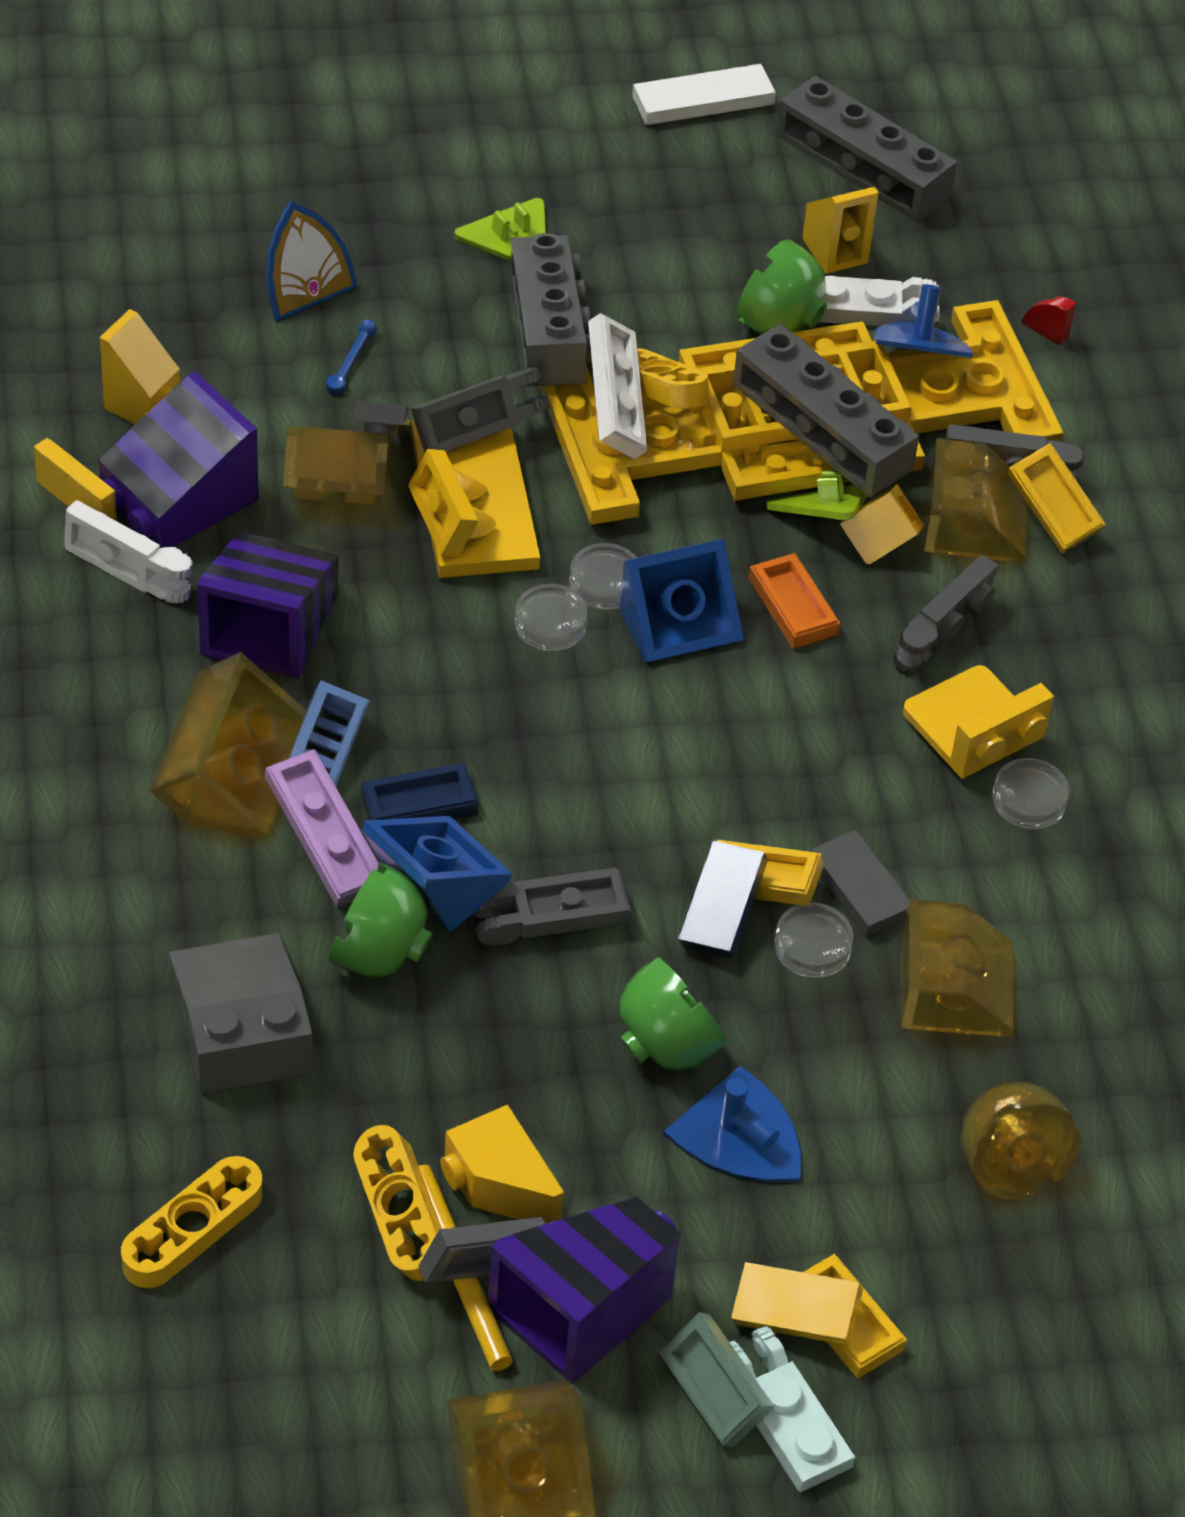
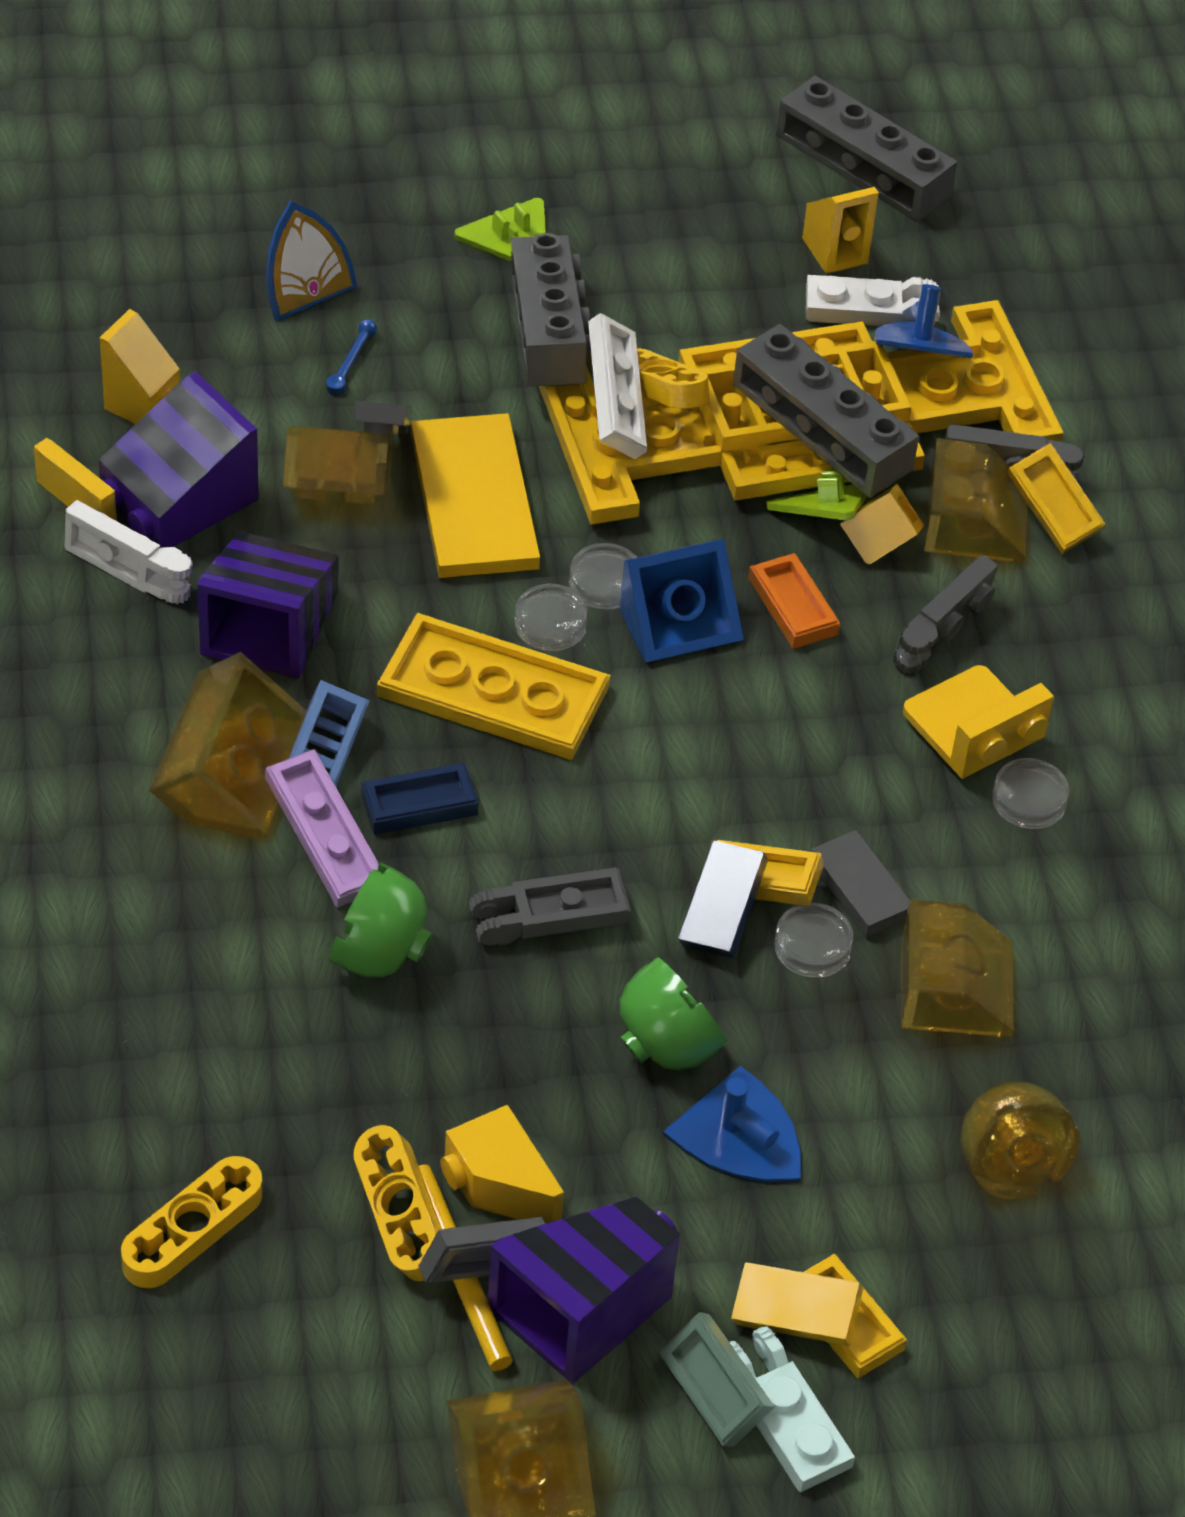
dark grey slope [169,933,313,1094] -> none
blue slope [362,816,513,933] -> none
yellow tile [408,449,496,557] -> none
dark grey hinge [411,367,550,453] -> none
white tile [632,64,776,125] -> none
bright green cylinder [736,239,827,335] -> none
red tile [1021,296,1077,345] -> none
none -> yellow tile [377,613,610,761]

